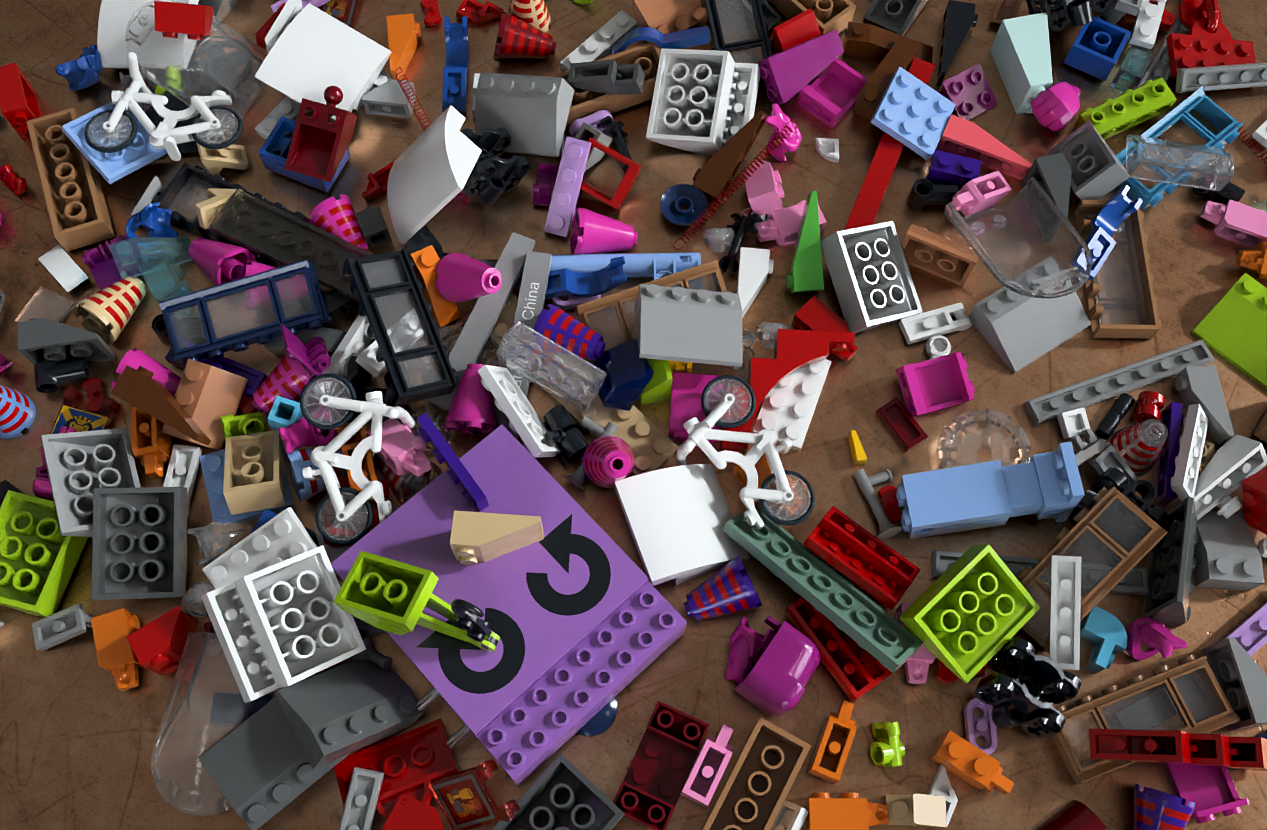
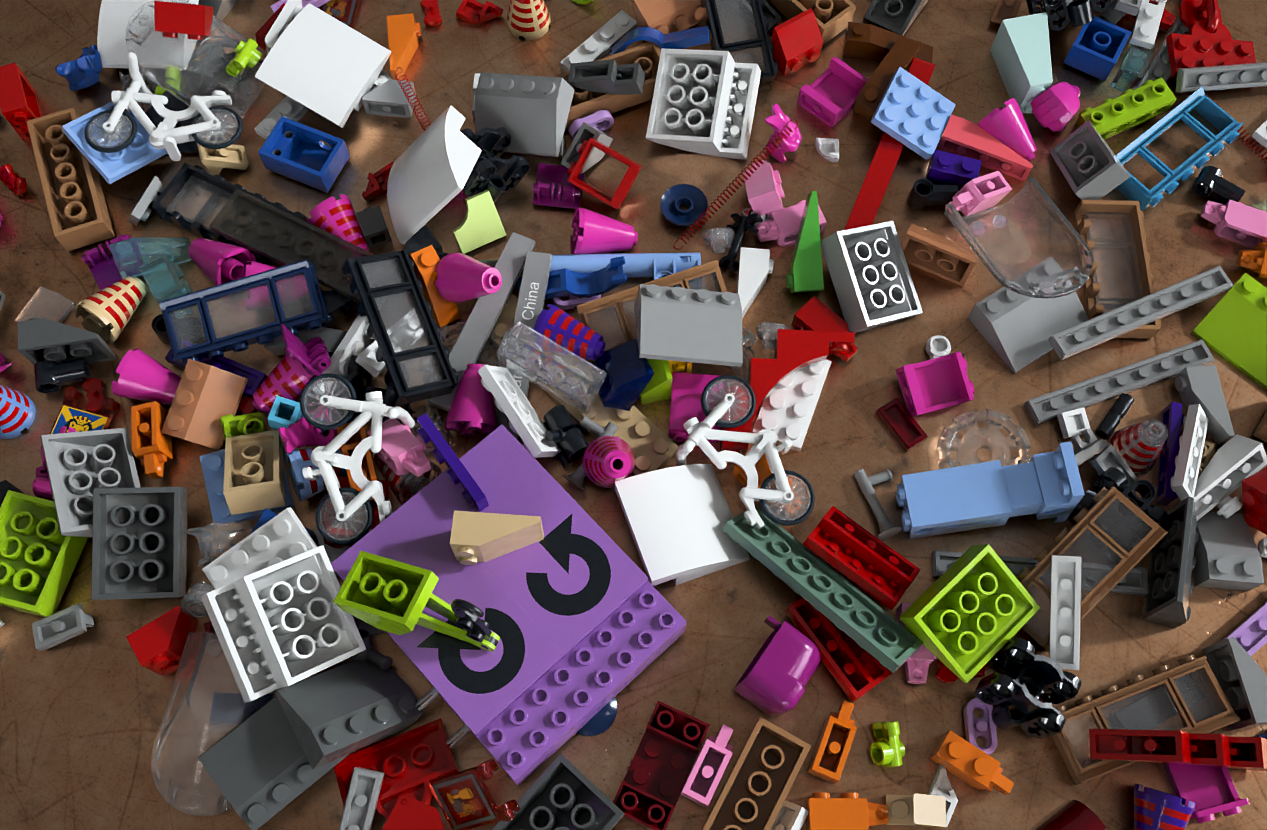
white slope [38,244,88,292] -> none
orange hinge [90,608,141,691] -> none
reddish brown slope [110,365,211,445] -> none
blue helmet [125,202,179,252] -> none
white plate [163,444,203,517] -> none
tan slope [195,188,247,229] -> none
dark red slope [284,85,357,182] -> none
blue piece [442,16,469,115] -> none
dark red cone [493,12,557,59] -> none
lavender plate [544,136,591,237] -> none
black bar [600,116,635,174] -> none
dark purple cone [683,556,763,620] -> none
reddish brown slope [693,111,766,201] -> none
dark pink hair [724,616,775,684] -> none
magenta slope [758,30,844,105] -> none
yellow piece [848,430,867,466] -> none
red piece [878,485,902,524] -> none
white plate [899,303,972,345] -> none
black slope [936,0,978,86] -> none
magenta hinge [939,63,998,120] -> none
dark grey slope [1021,152,1072,243] -> none
blue piece [1071,185,1143,280] -> none
medium azure brick [1080,606,1127,673] -> none
dark pink hair [1125,617,1188,660] -> none
clear slope [1126,134,1234,191] -> none
red wheel [1133,391,1165,425] -> none
none -> lime plate [225,38,263,77]
none -> yellowish green tile [452,190,506,254]
none -> dark pink cone [978,98,1037,162]
none -> light grey tile [1048,265,1234,360]

